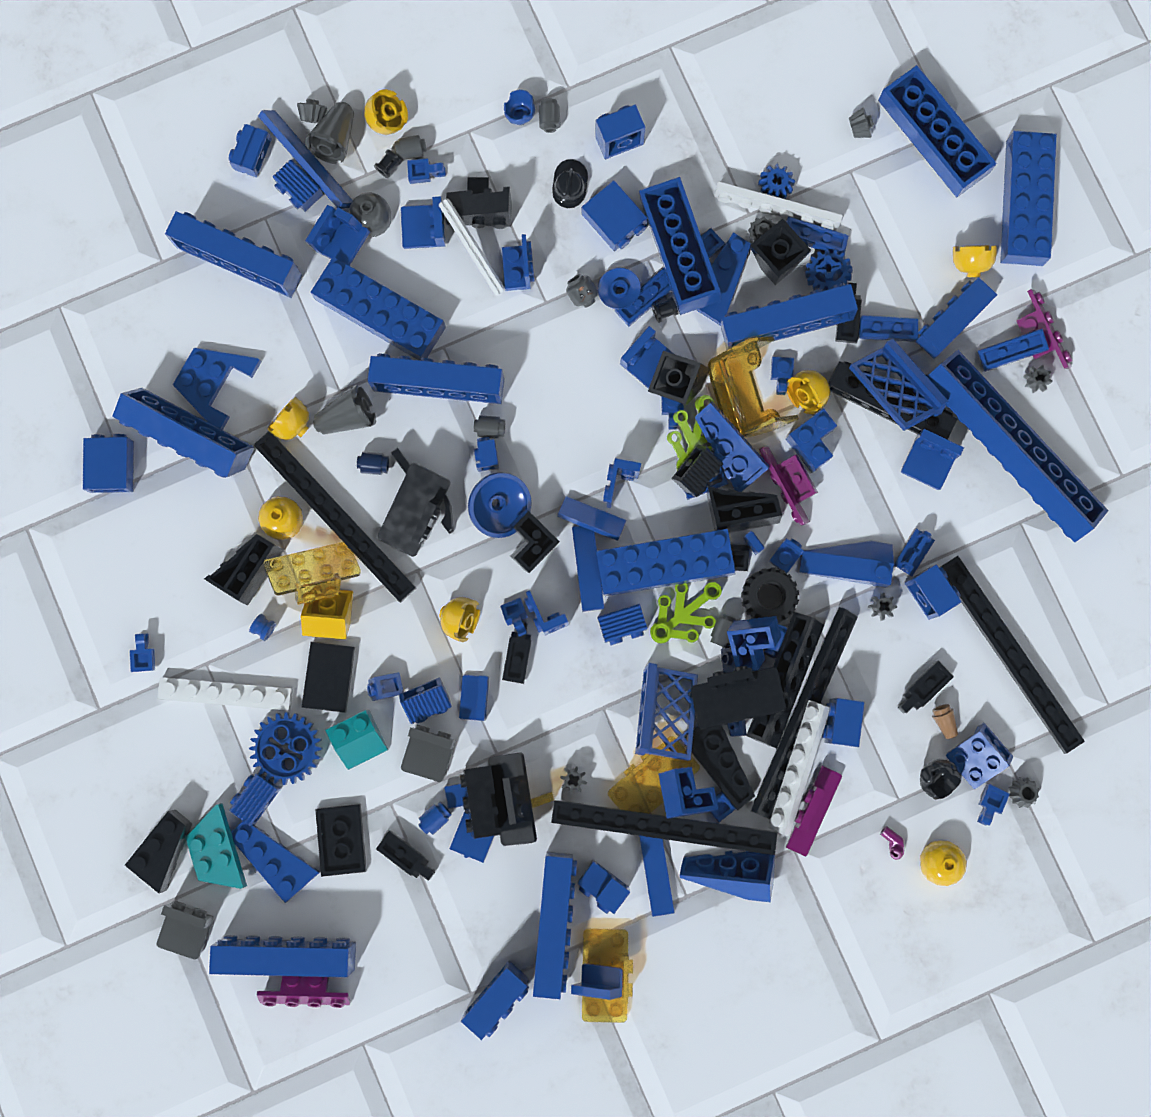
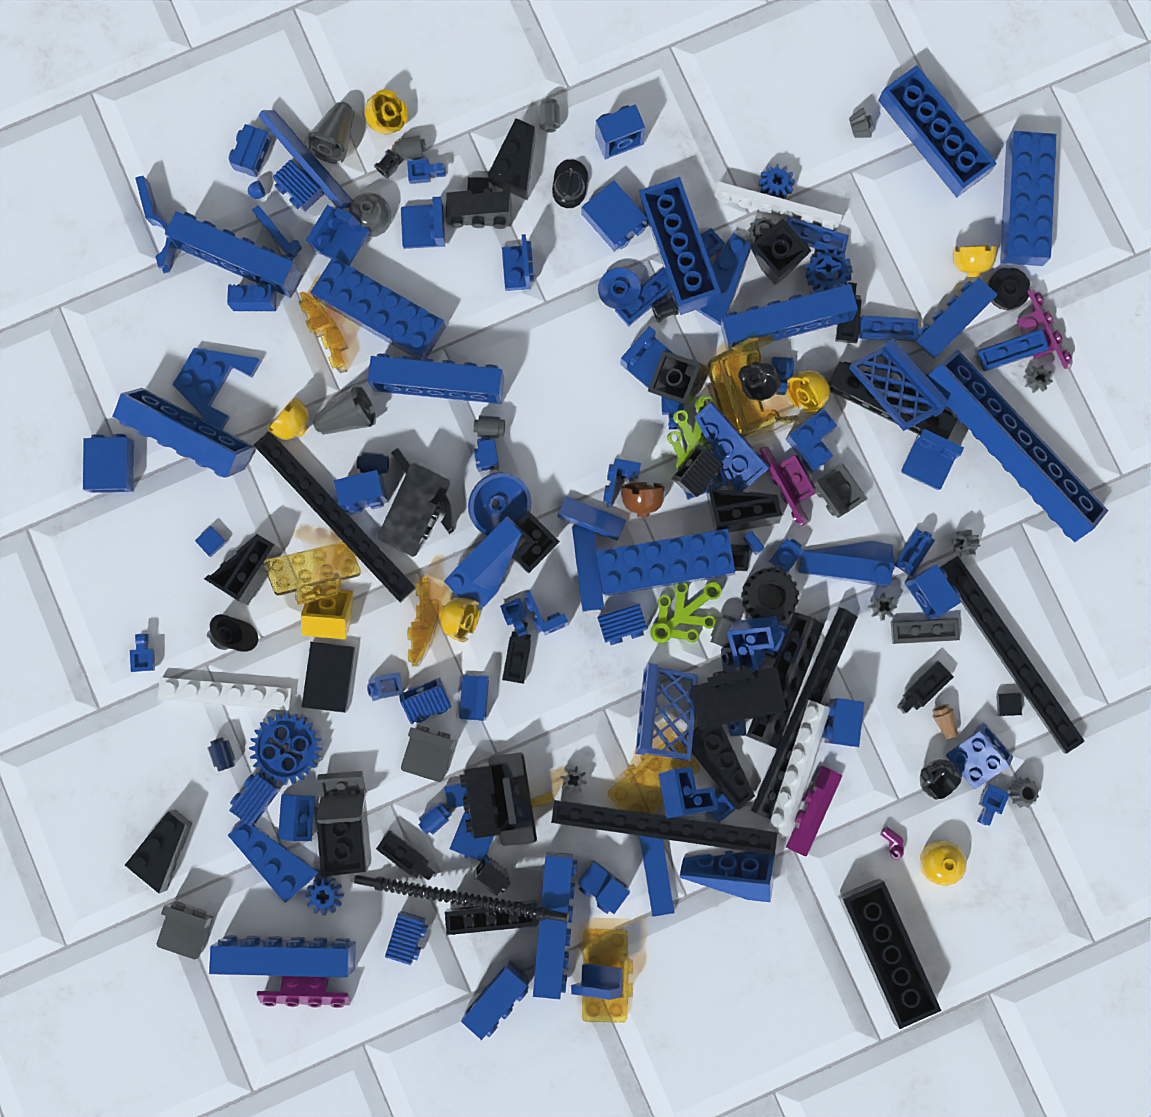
teal wing [185,803,247,889] -> none
blue wheel [249,614,277,641] -> none
yellow cylinder [258,496,303,540] -> none
dark grey piece [297,99,327,123] -> none
teal slope [325,710,388,770] -> none
white axle [439,198,505,295] -> none
blue hair [504,89,535,125] -> none
dark grey head [566,274,598,308] -> none
none -> blue piece [135,175,177,274]
none -> blue tile [195,526,227,557]
none -> black piece [206,614,259,652]
none -> dark blue brick [207,737,236,772]
none -> blue brick [227,284,277,311]
none -> blue hinge [248,180,266,199]
none -> blue hinge [252,205,302,259]
none -> blue panel [278,794,315,841]
none -> clear yellow slope [299,291,349,374]
none -> blue gear [305,876,344,916]
none -> dark grey bracket [316,771,366,824]
none -> blue brick [333,470,389,514]
none -> black hose [354,875,569,922]
none -> blue brick [385,911,428,965]
none -> clear yellow slope [407,577,439,667]
none -> blue wedge [444,517,523,607]
none -> black brick [444,900,538,935]
none -> black brick [474,855,511,896]
none -> black wedge [488,118,536,201]
none -> dark orange cylinder [621,482,665,517]
none -> black hair [738,362,780,401]
none -> dark grey bracket [813,463,868,518]
none -> black brick [838,878,942,1029]
none -> dark grey tile [891,618,960,644]
none -> dark grey gear [952,530,981,557]
none -> black tile [987,268,1030,311]
none -> black tile [996,693,1022,716]

